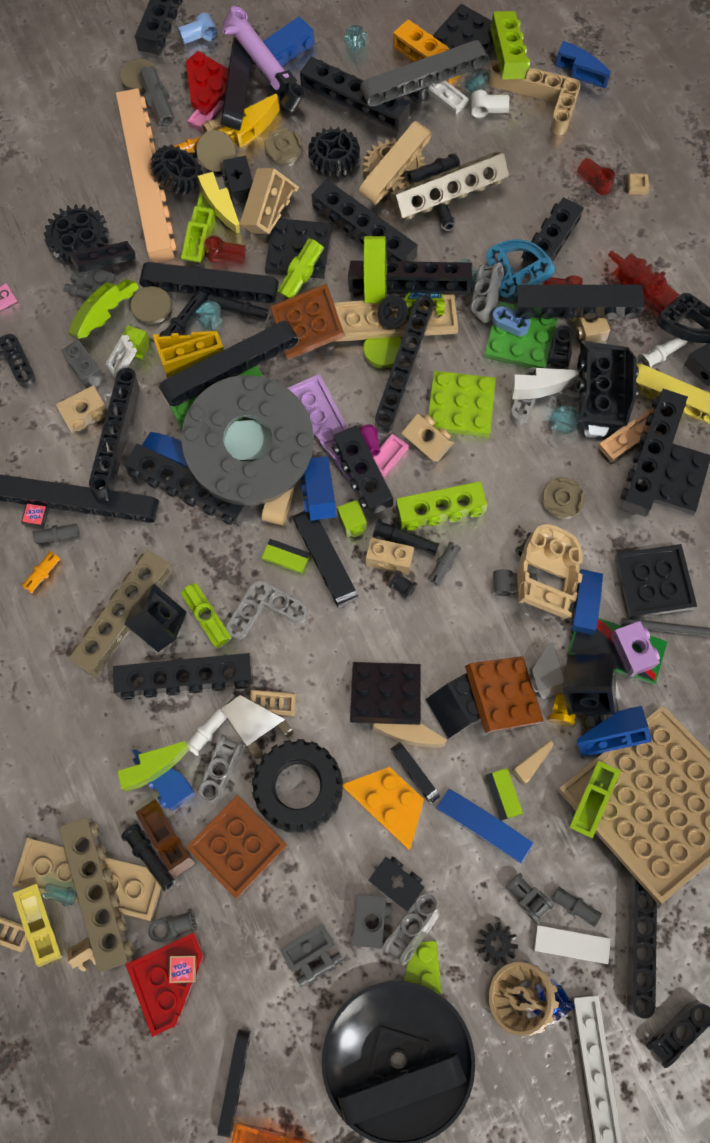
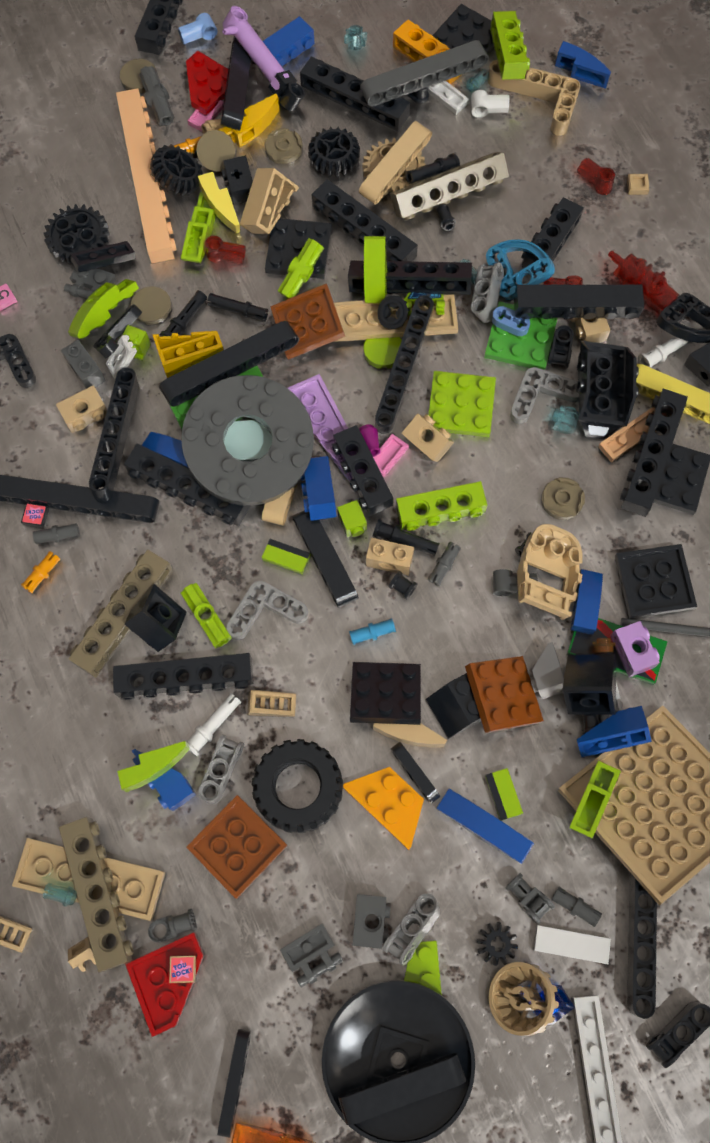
light yellow slope [13,883,62,967] -> none
black pin [121,824,176,891] -> none
reddish brown slope [135,799,196,877] -> none
black beam [139,262,279,303] -> none
clear light blue plate [196,301,223,331] -> none
flag [221,695,294,759] -> none
black brick [368,856,424,912] -> none
white slope [512,368,579,399] -> none
tan slope [512,741,554,786] -> none
yellow tile [547,693,576,727] -> none
none -> black beam [93,304,142,358]
none -> dark azure pin [349,618,396,645]
none -> clear orange plate [592,638,616,652]

